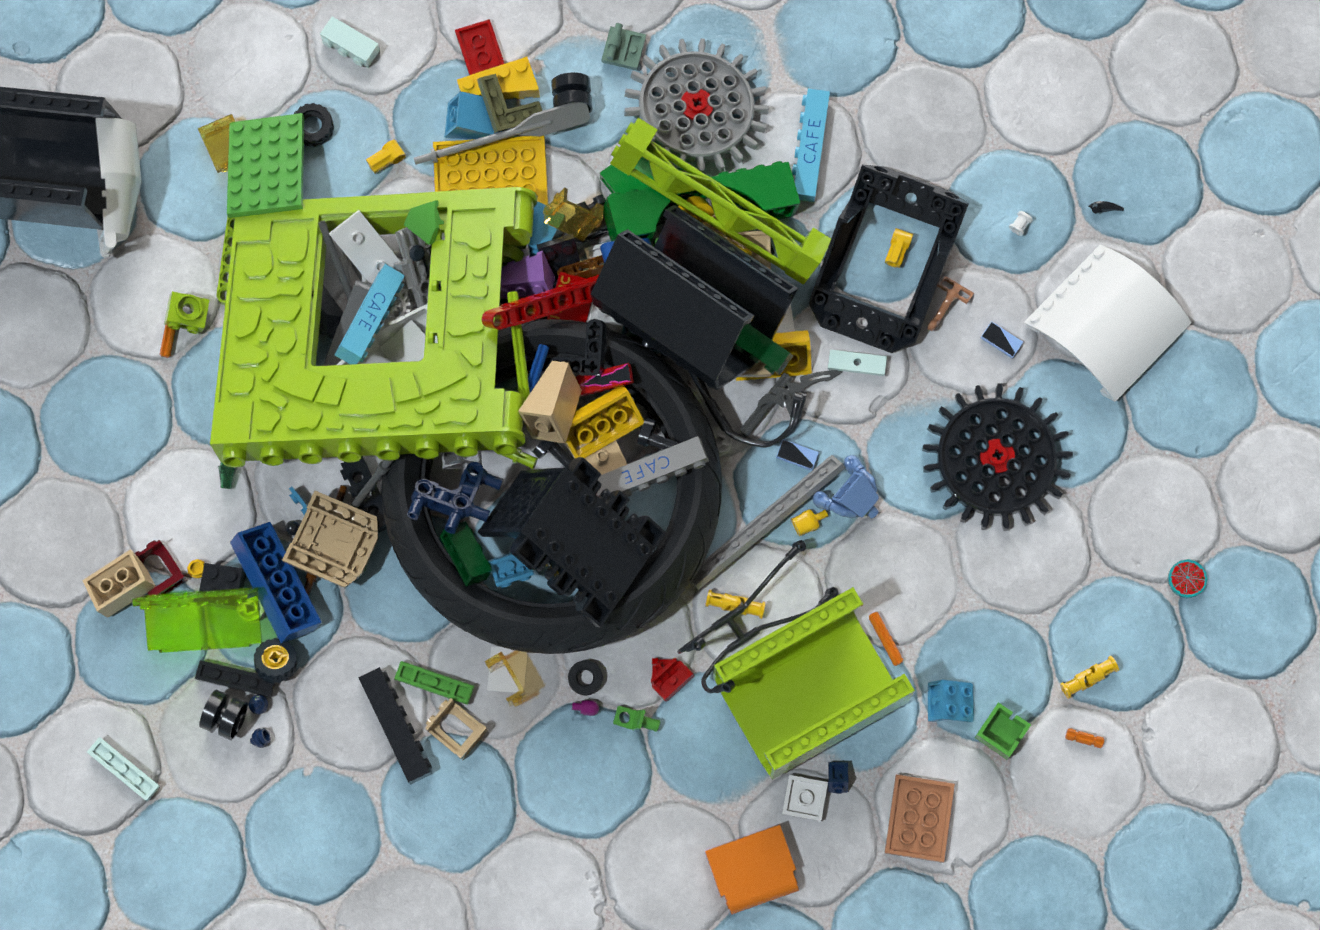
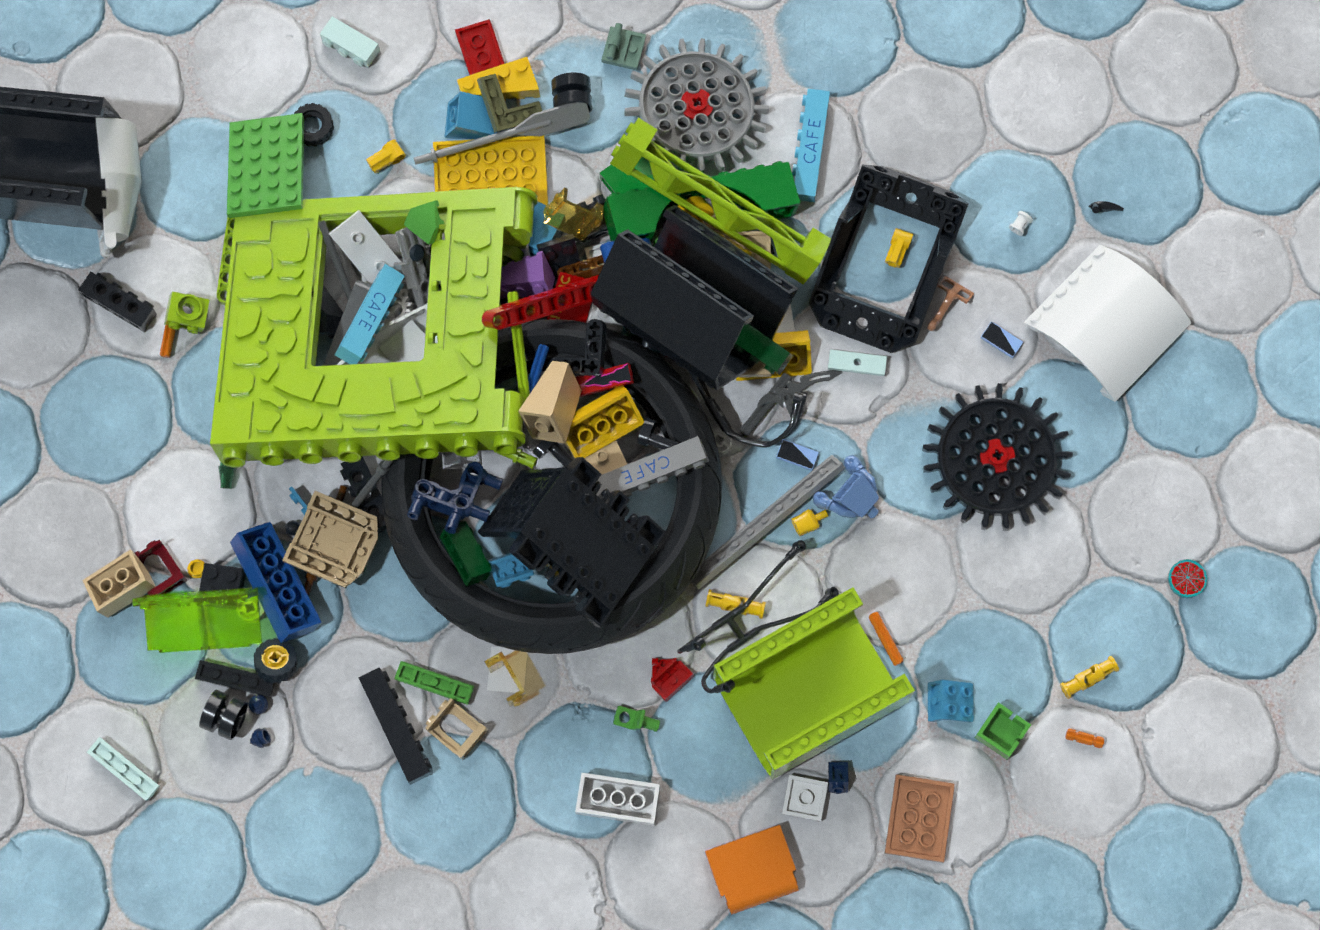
clear yellow panel [198,114,235,173] -> none
black tyre [568,660,603,696] -> none
magenta cylinder [572,700,599,716] -> none
none -> black brick [78,271,157,332]
none -> white brick [575,773,660,826]

